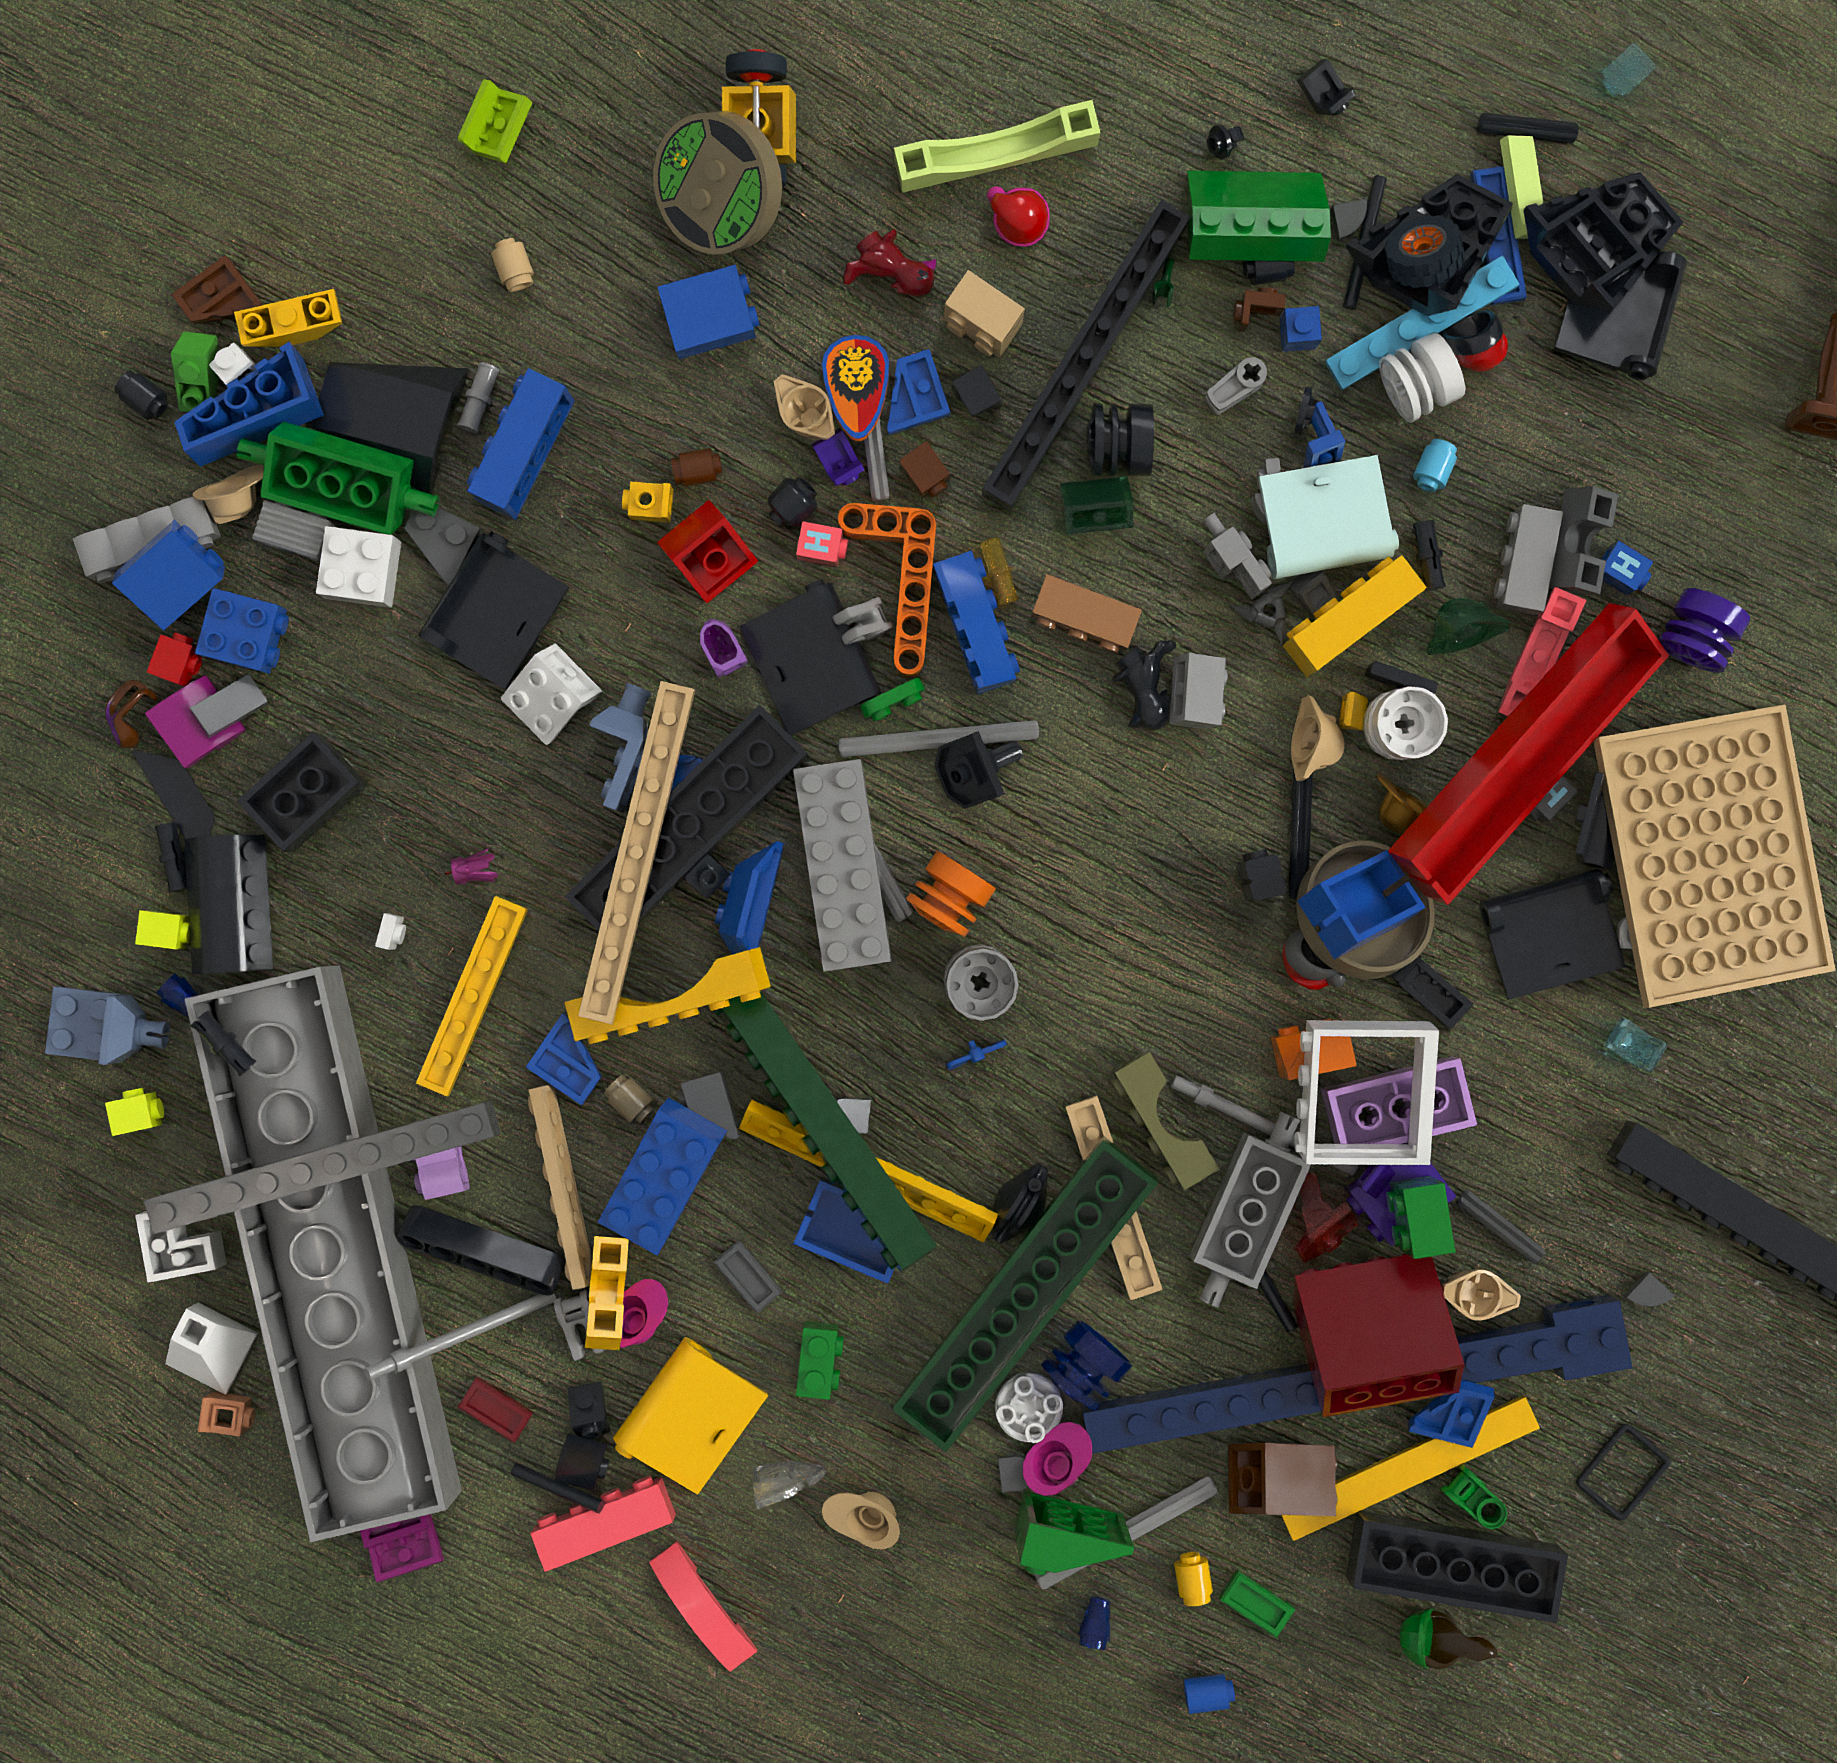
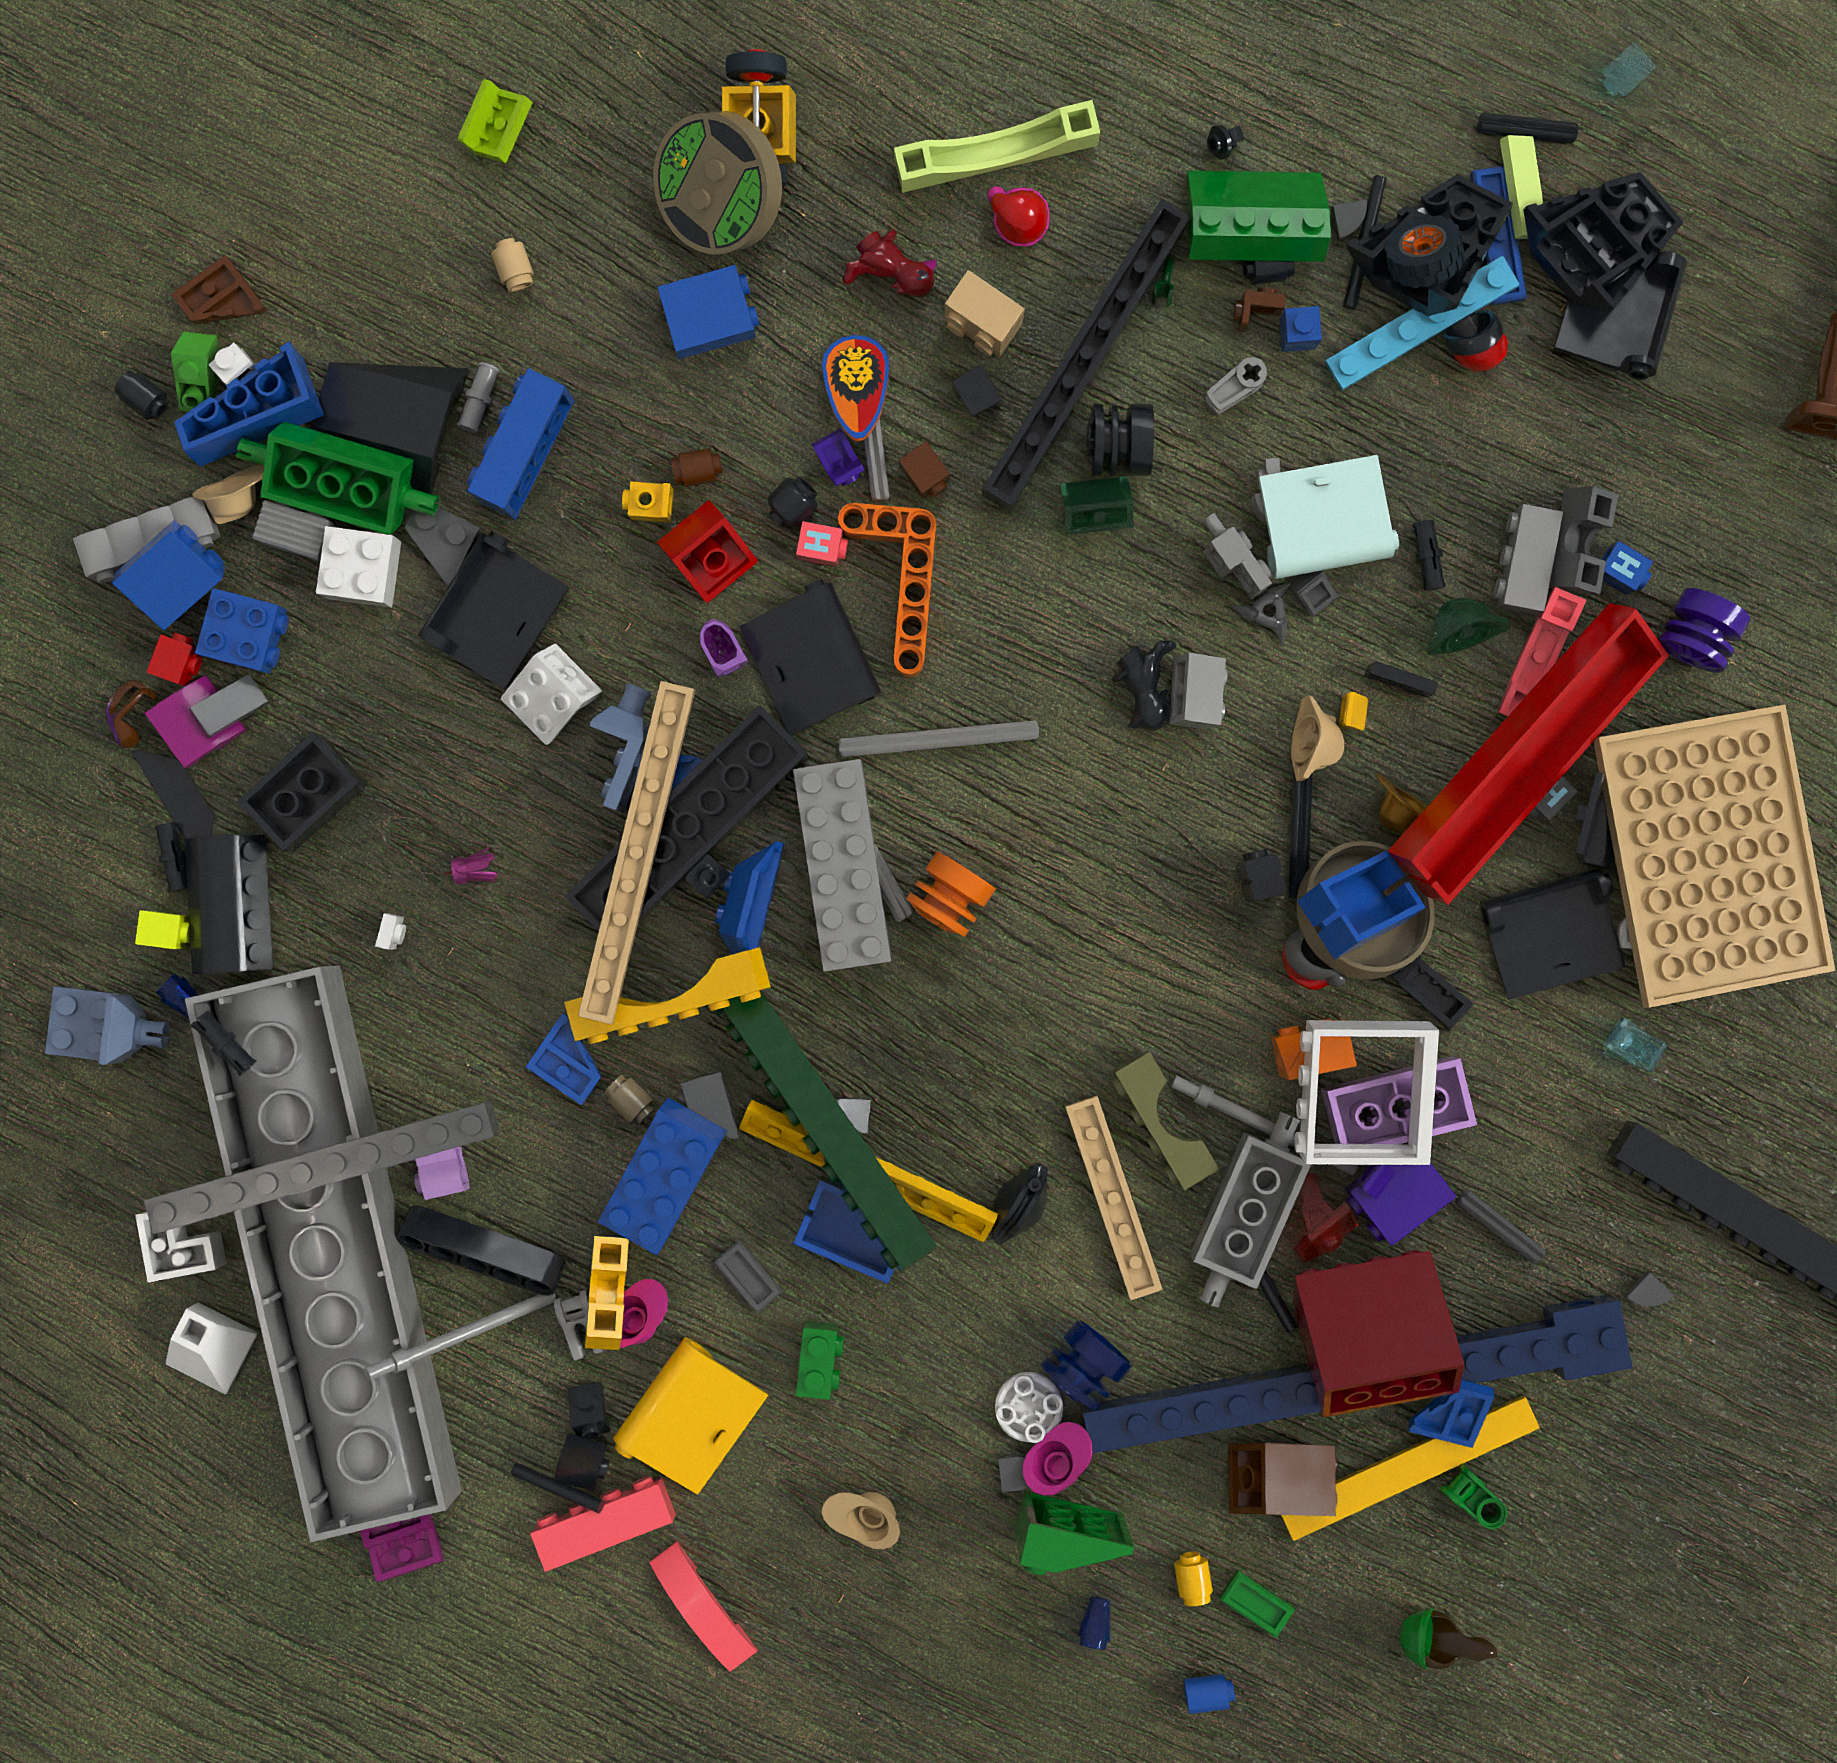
neon yellow brick [105,1088,164,1136] -> none
nougat window [198,1391,255,1437] -> none
yellow slope [234,289,343,347] -> none
yellow plate [416,896,528,1096] -> none
dark red tile [457,1376,534,1443] -> none
tan plate [528,1084,592,1290] -> none
clear brick [753,1461,826,1509] -> none
tan hat [774,374,835,441] -> none
light grey piece [832,597,894,645] -> none
green plate [859,677,926,722] -> none
blue wing [887,349,950,435] -> none
dark green brick [892,1136,1158,1452] -> none
blue wedge [933,550,1020,695] -> none
black piece [934,731,1023,809] -> none
light grey wheel [943,944,1019,1021] -> none
blue piece [946,1039,1007,1070] -> none
clear yellow axle [980,537,1019,606] -> none
medium nougat brick [1031,575,1142,654] -> none
light grey axle [1034,1476,1218,1590] -> none
yellow brick [1283,555,1427,678] -> none
blue piece [1295,386,1345,468] -> none
black bracket [1296,59,1356,116] -> none
black brick [1346,1511,1568,1623] -> none
white wheel [1362,686,1448,760] -> none
white wheel [1379,332,1465,423] -> none
green brick [1386,1176,1456,1259] -> none
medium azure brick [1413,439,1457,492] -> none
tan hat [1442,1269,1521,1321] -> none
black piece [1576,1423,1671,1521] -> none

